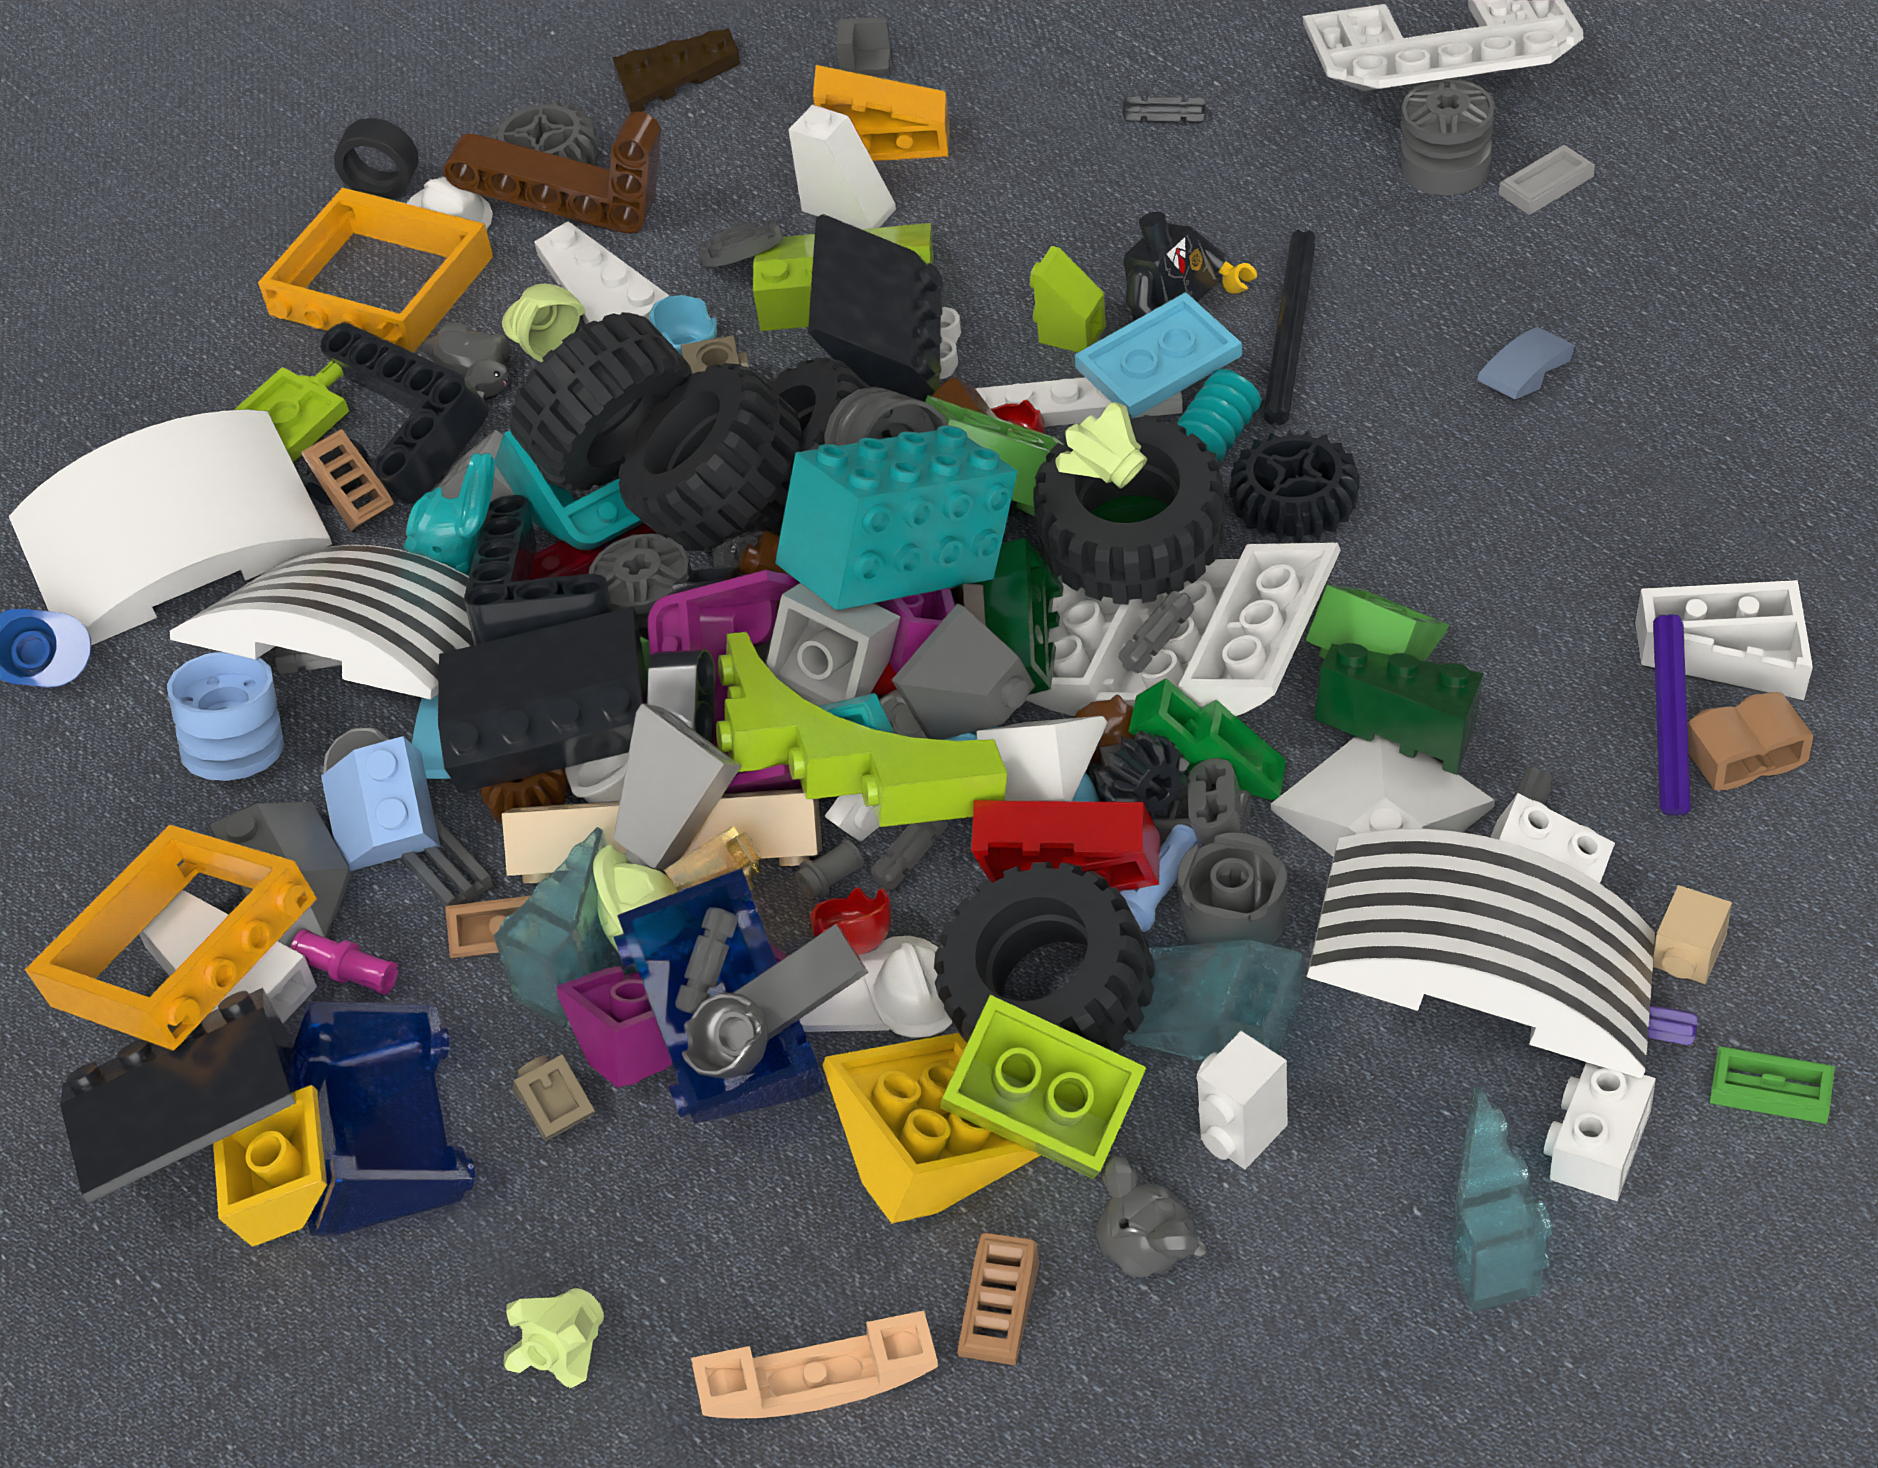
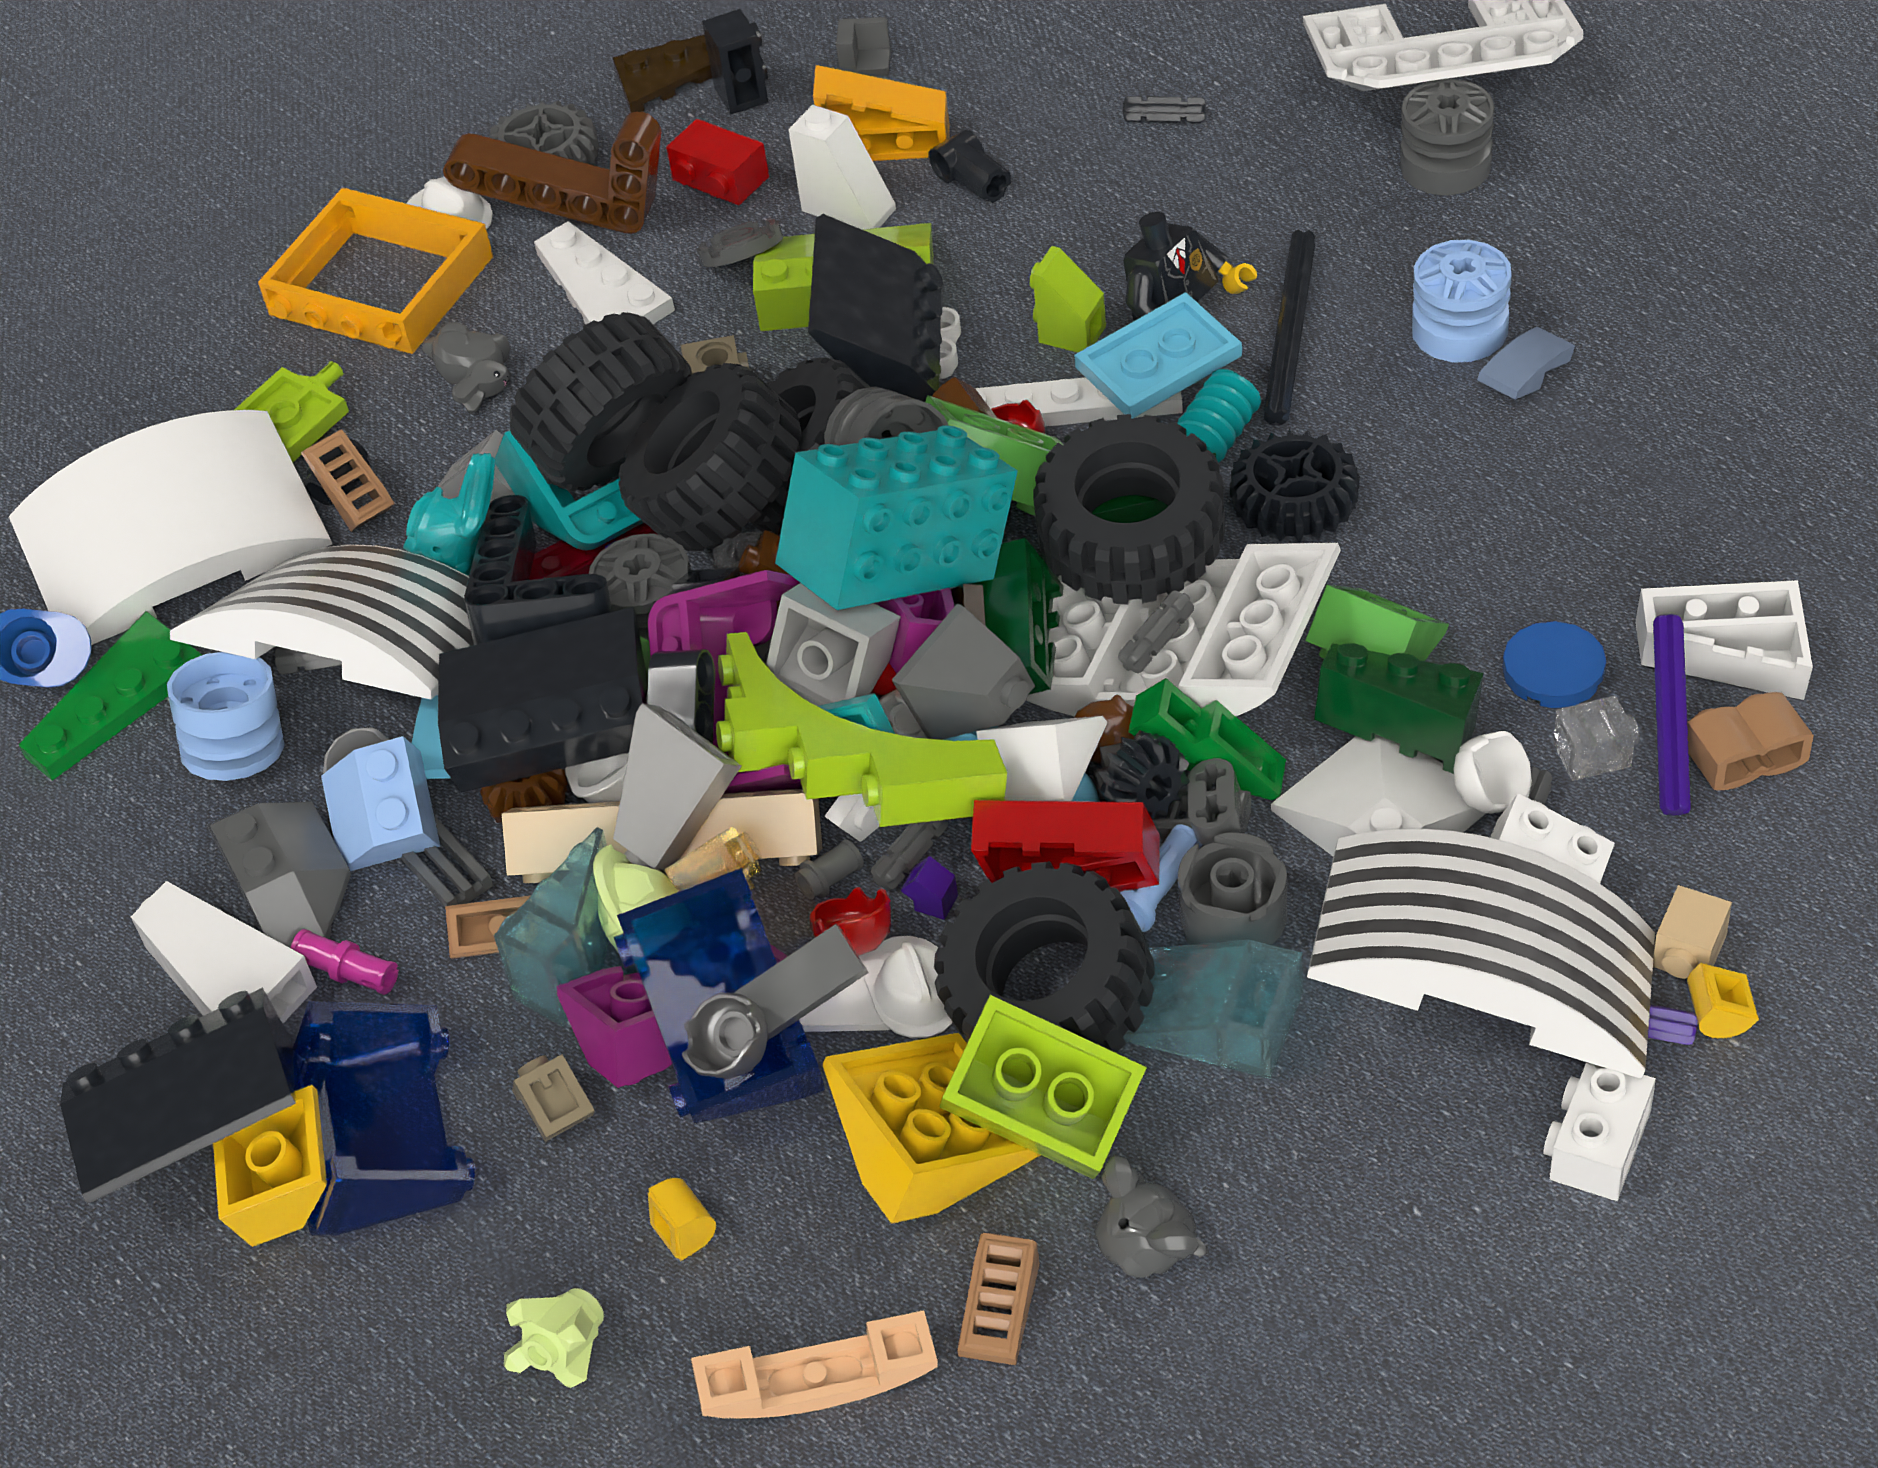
light orange window [25,825,317,1051] -> none
black beam [320,323,489,504] -> none
black tyre [333,118,419,199] -> none
yellowish green helmet [502,284,585,362] -> none
medium azure hair [650,295,717,356] -> none
dark grey axle [675,907,738,1014] -> none
yellowish green rock [1056,402,1147,488] -> none
white brick [1197,1031,1288,1170] -> none
clear light blue slope [1452,1086,1552,1312] -> none
light grey tile [1499,145,1595,215] -> none
bright green tile [1710,1046,1835,1124] -> none
none -> green wing [18,611,202,781]
none -> yellow brick [648,1178,716,1261]
none -> red brick [666,119,769,205]
none -> black brick [702,9,768,115]
none -> dark purple piece [900,856,958,920]
none -> black piece [928,129,1011,203]
none -> light blue wheel [1412,240,1511,362]
none -> white hair [1454,731,1532,814]
none -> blue tile [1502,621,1606,708]
none -> clear brick [1553,695,1640,781]
none -> yellow brick [1687,963,1759,1038]

